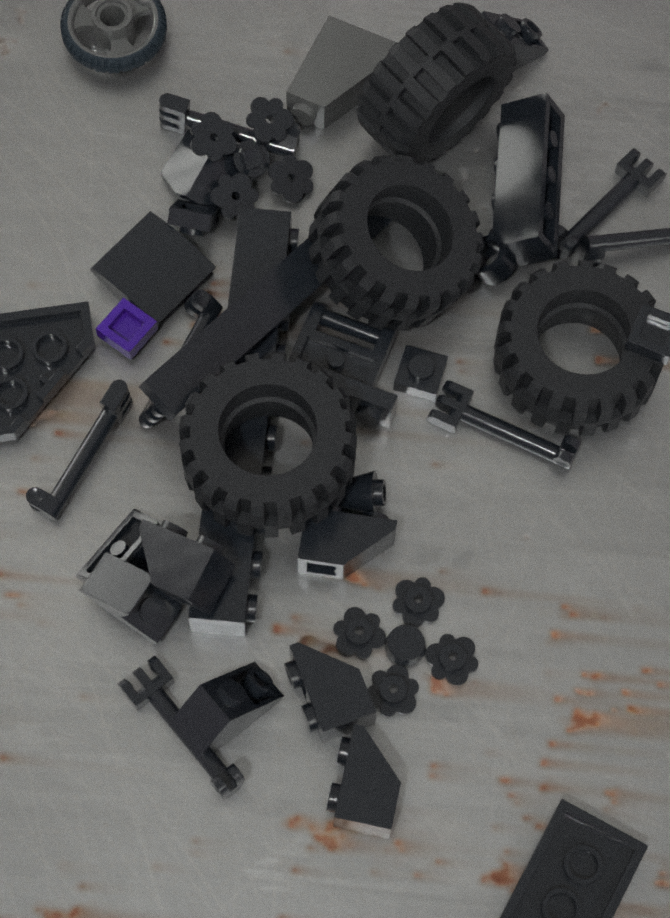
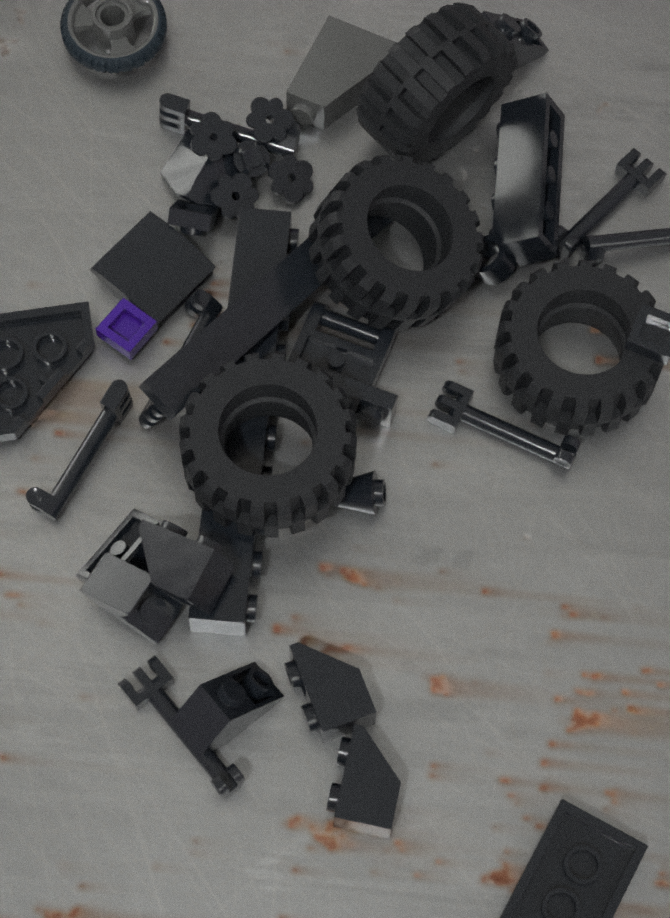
black slope [298,505,397,580] -> none
black plant [333,577,478,717] -> none
black plate [393,345,448,402] -> none

